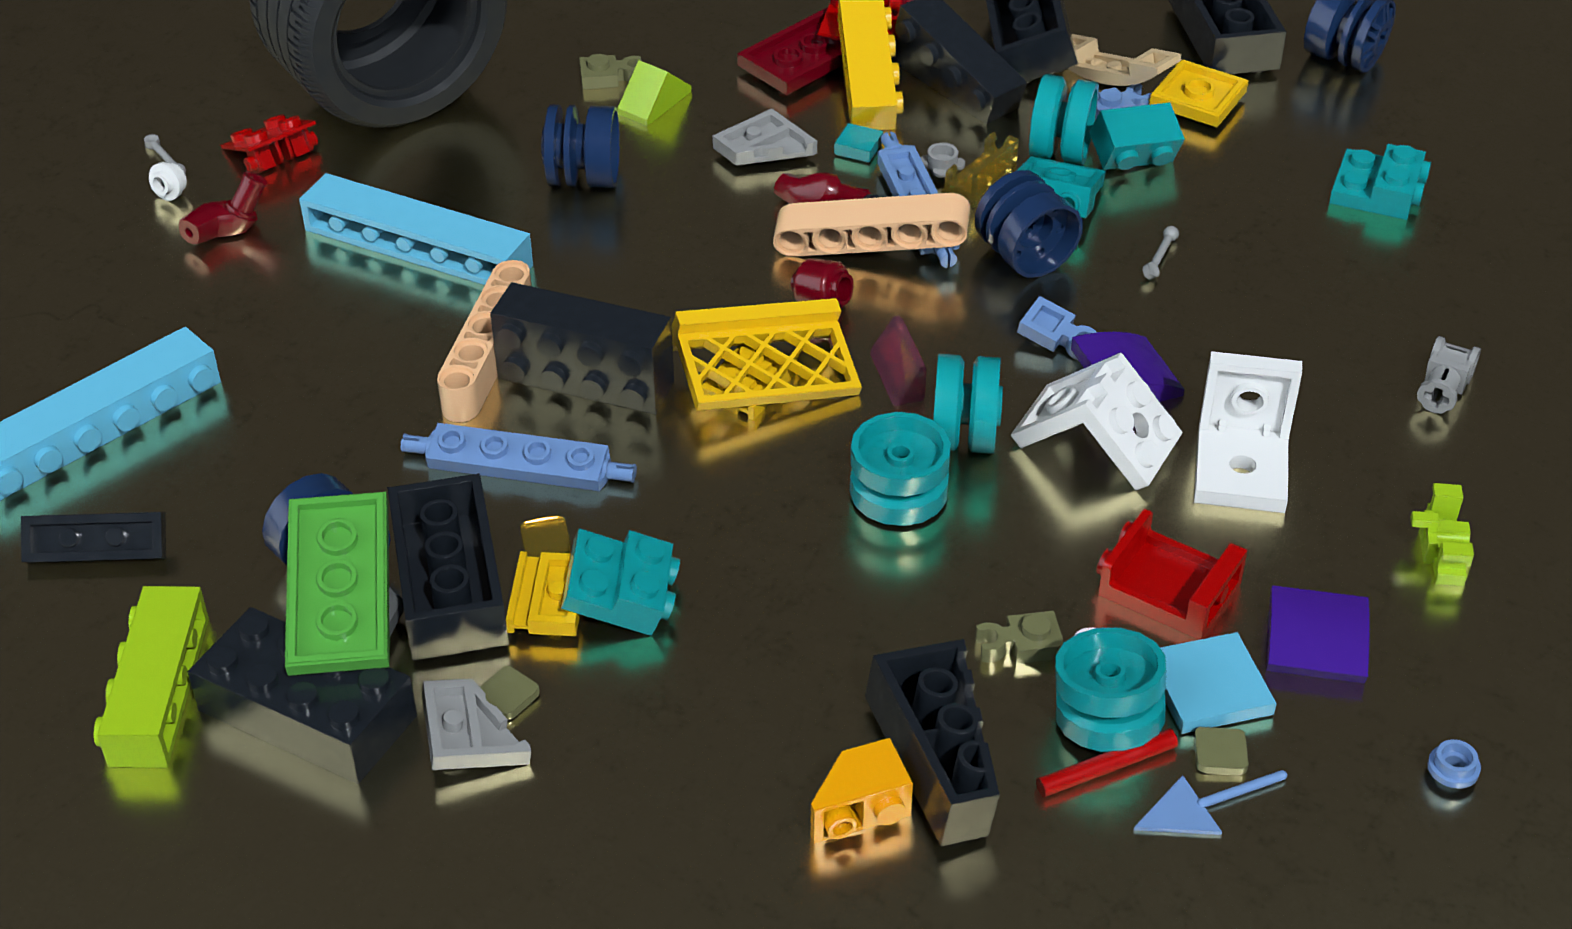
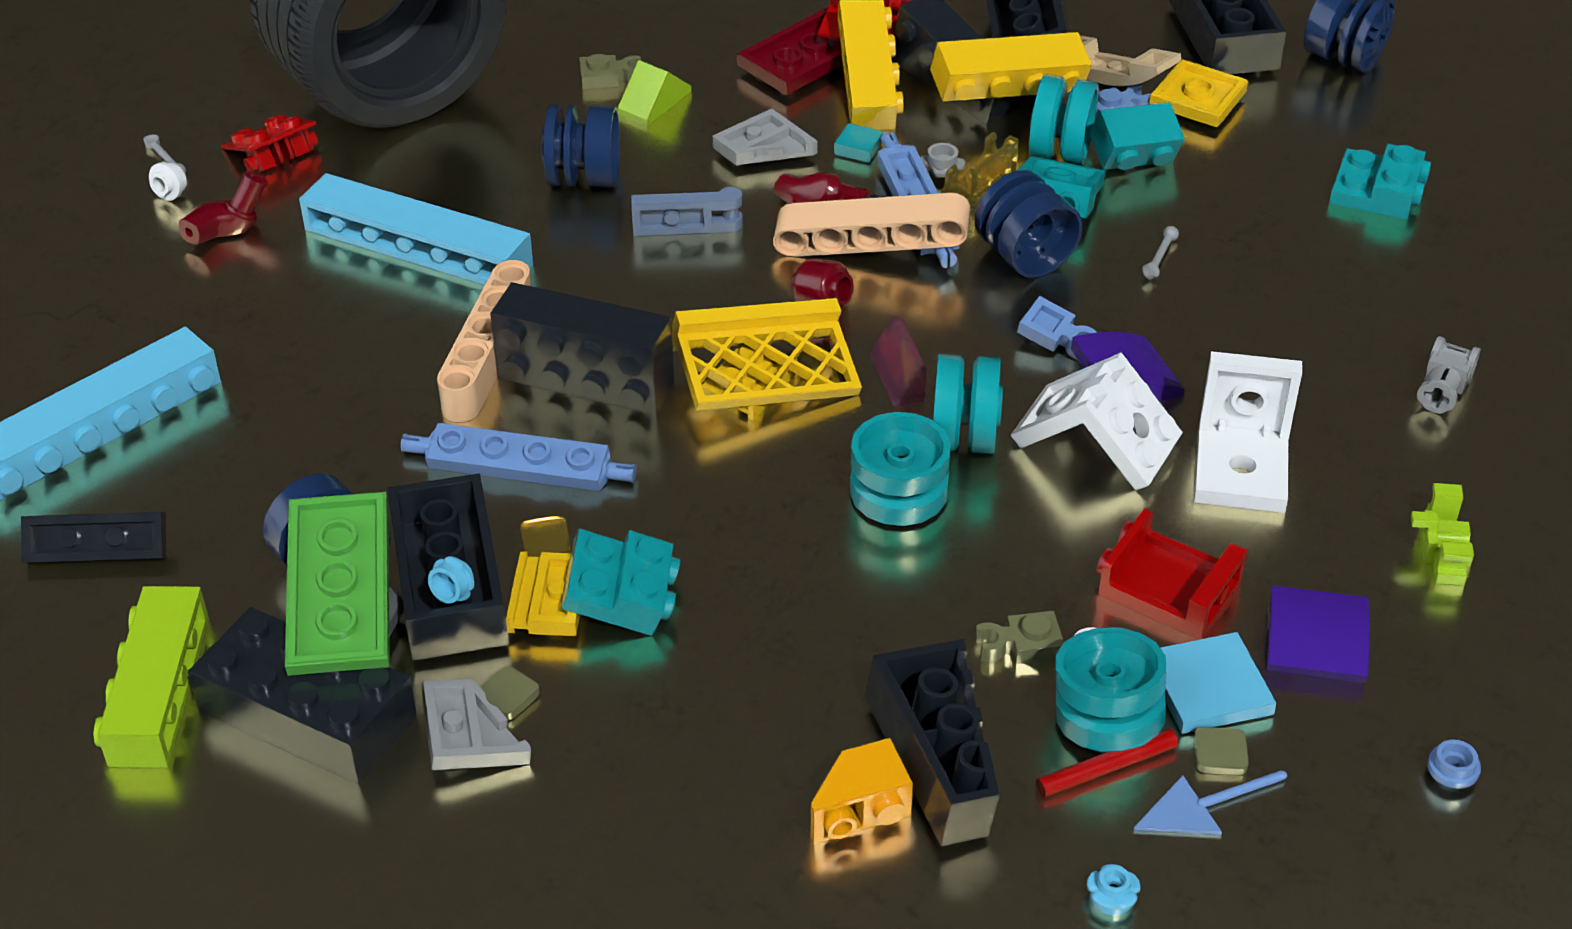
none -> medium azure plate [428,556,475,603]
none -> sand blue plate [631,187,743,236]
none -> yellow brick [930,32,1092,102]
none -> medium azure plate [1087,864,1140,915]

